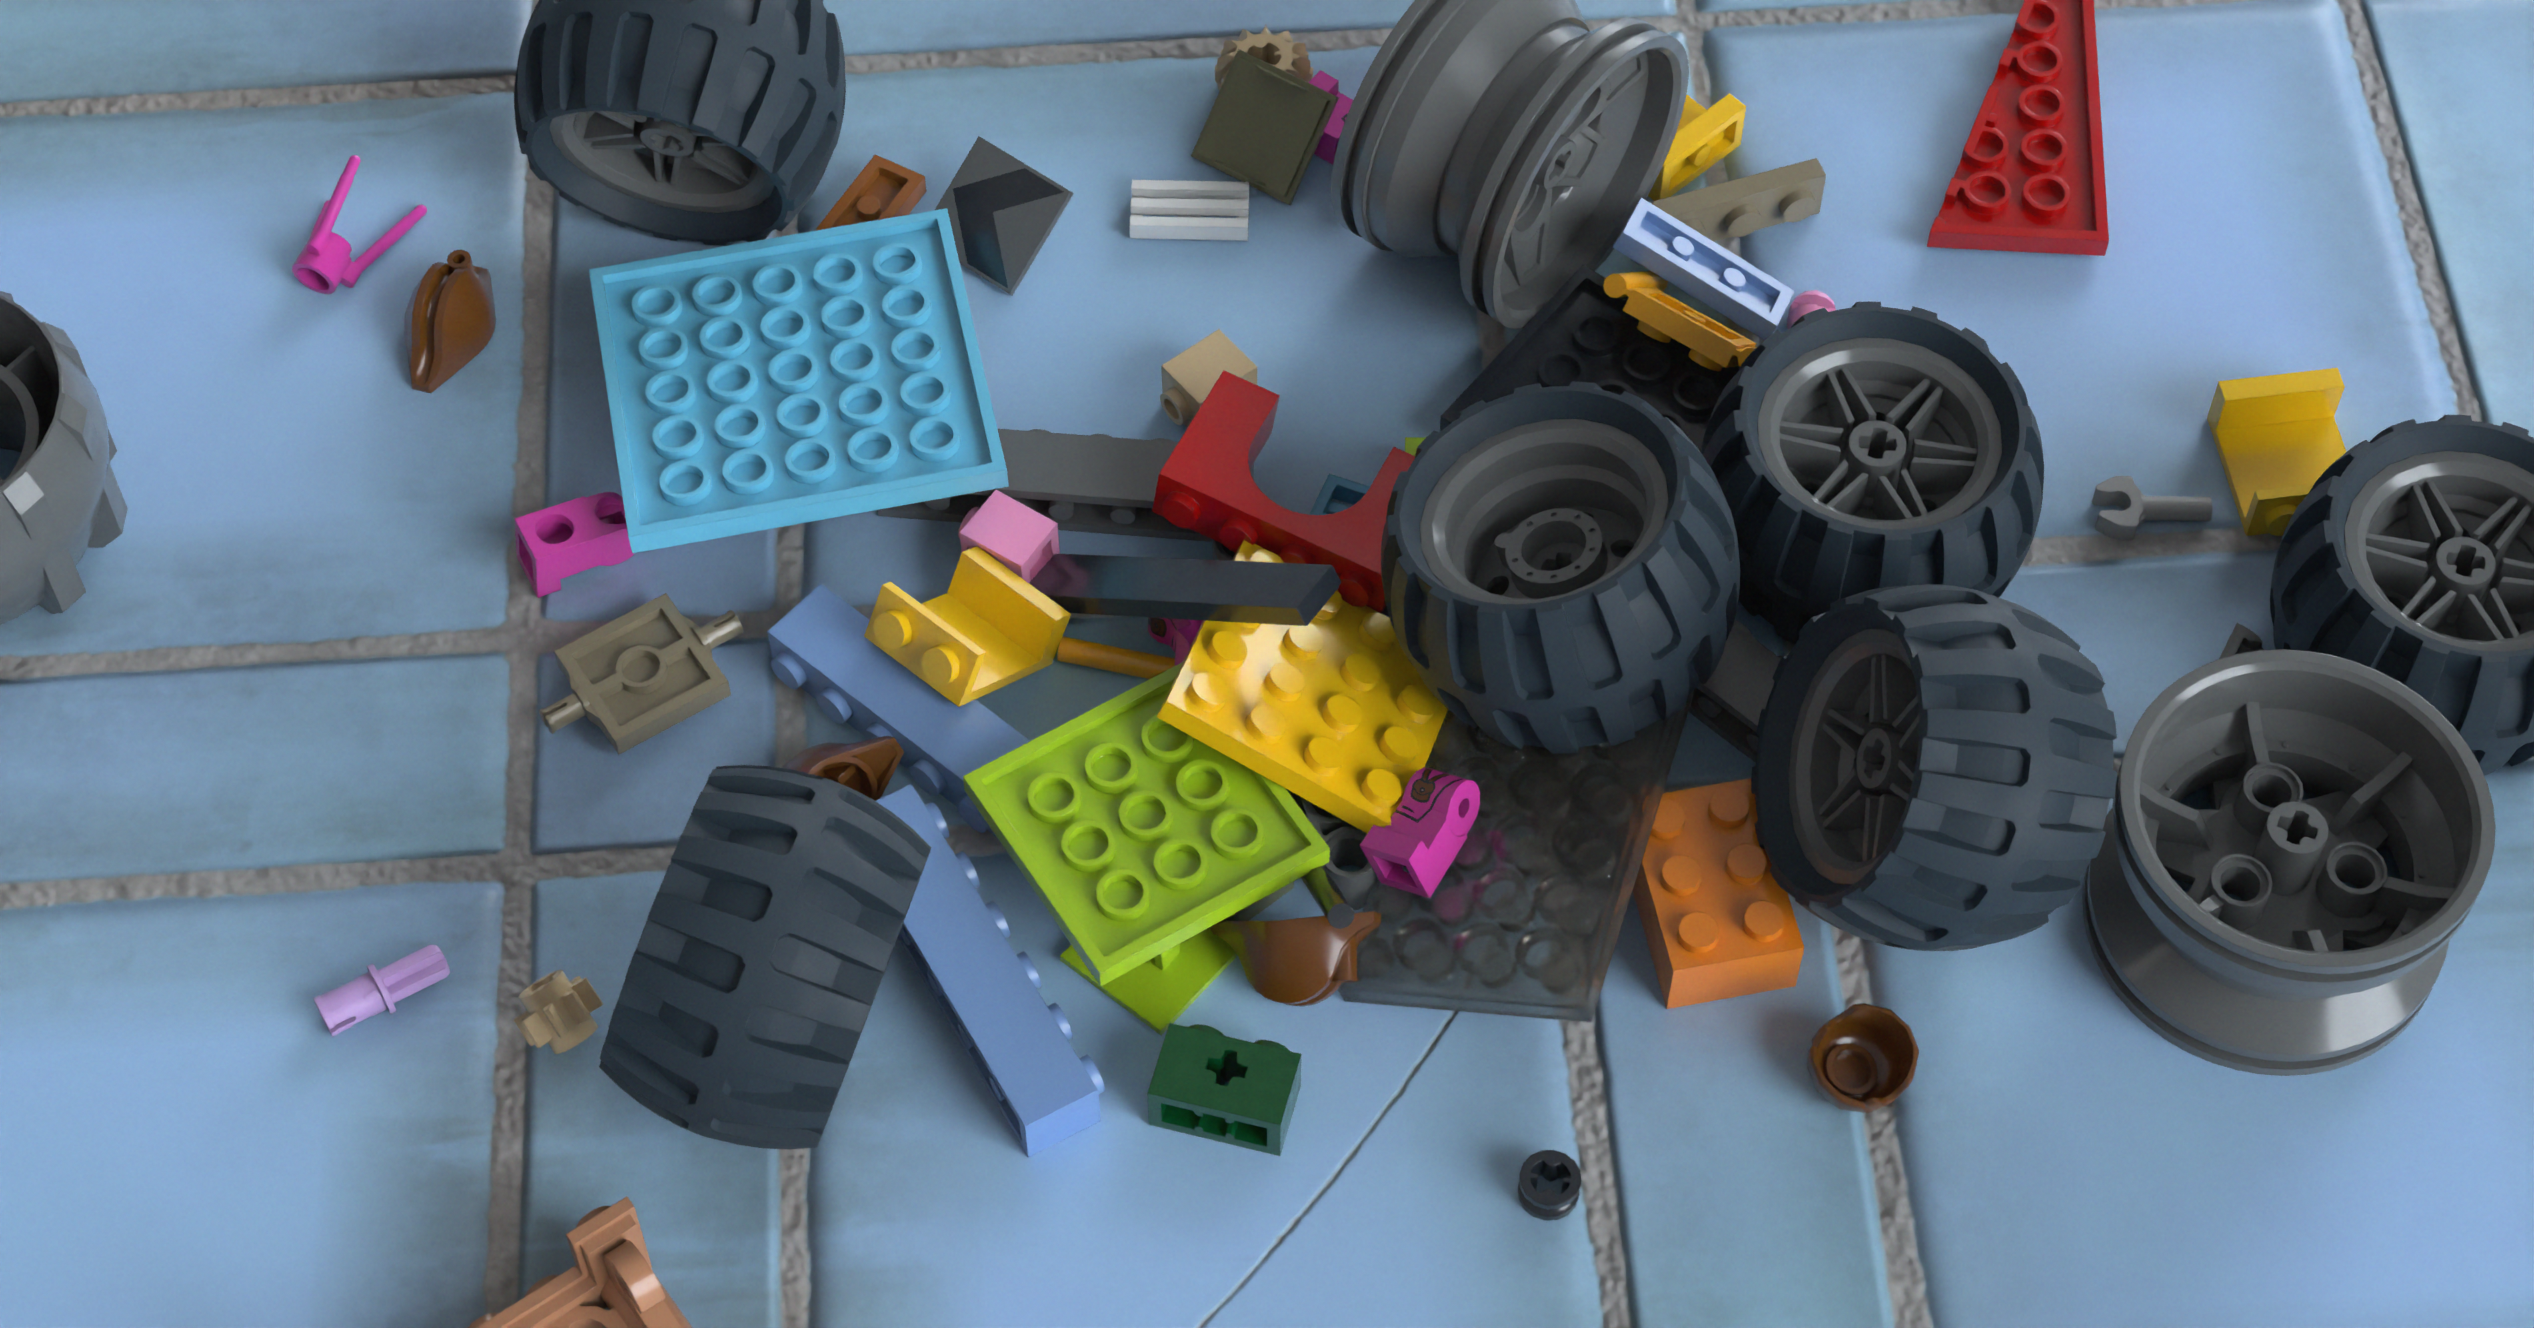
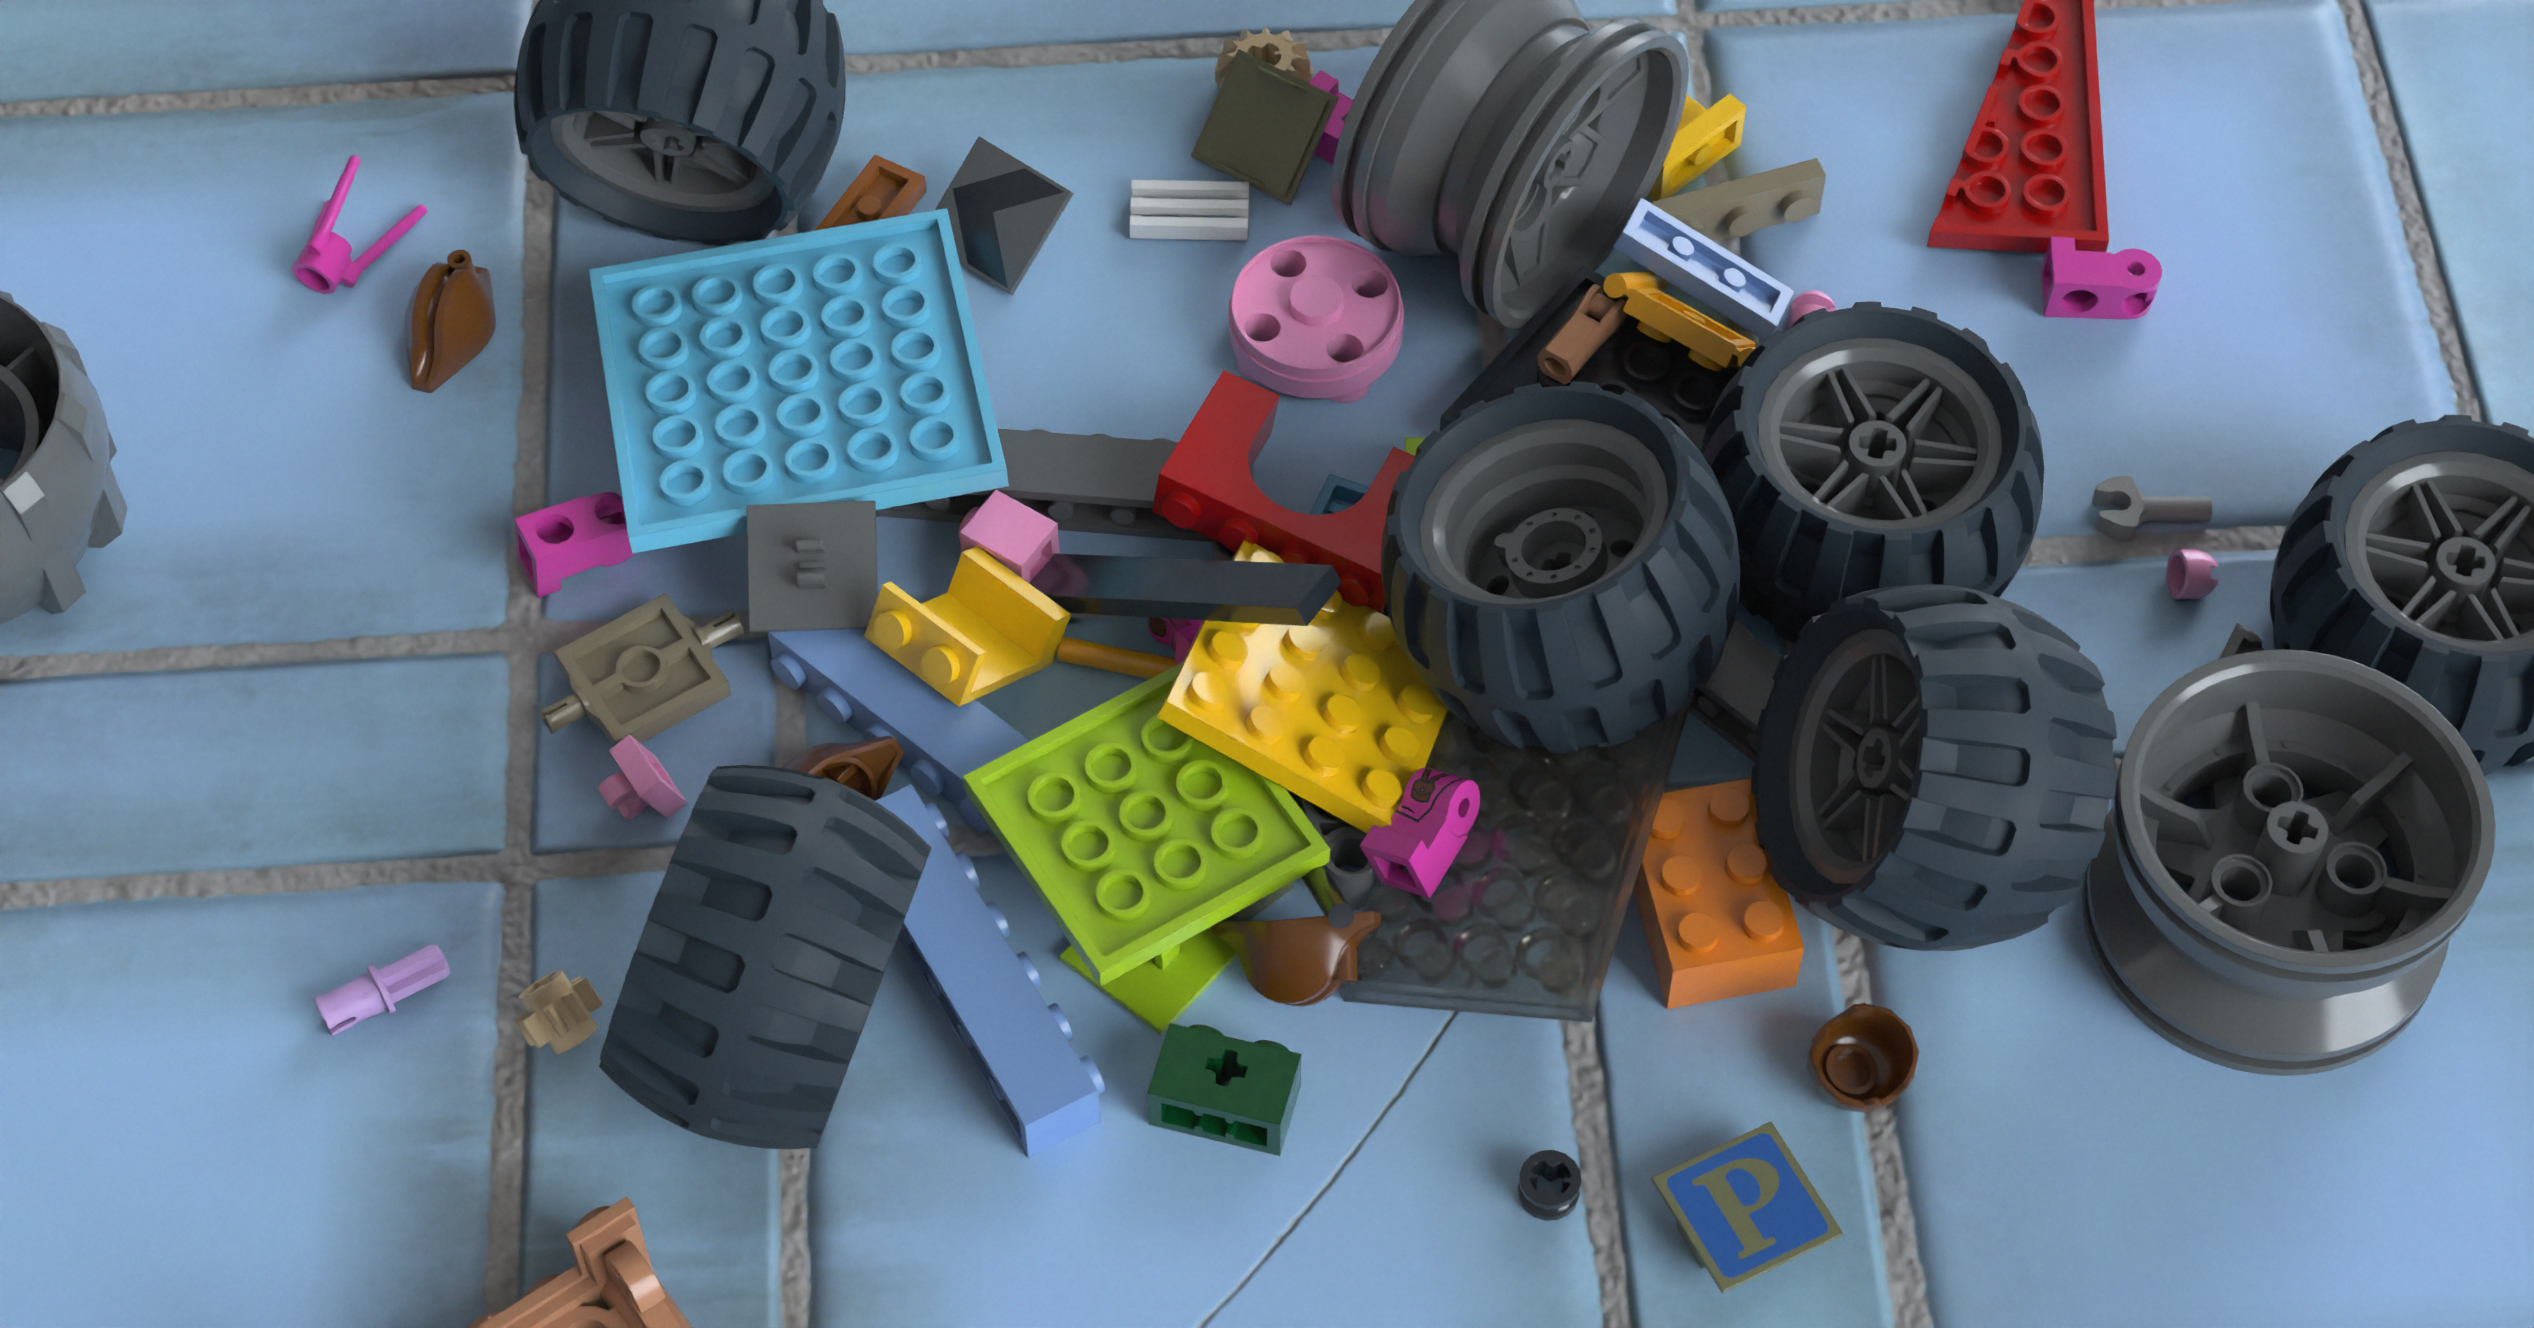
tan brick [1160,329,1257,428] -> none
yellow panel [2207,368,2346,536] -> none
none -> bright pink tile [597,735,687,821]
none -> dark grey piece [747,501,878,633]
none -> bright pink piece [1229,236,1404,403]
none -> nougat bar [1537,284,1628,385]
none -> piece [1652,1121,1843,1294]
none -> dark pink leg [2040,236,2162,320]
none -> bright pink hinge [2166,549,2219,599]

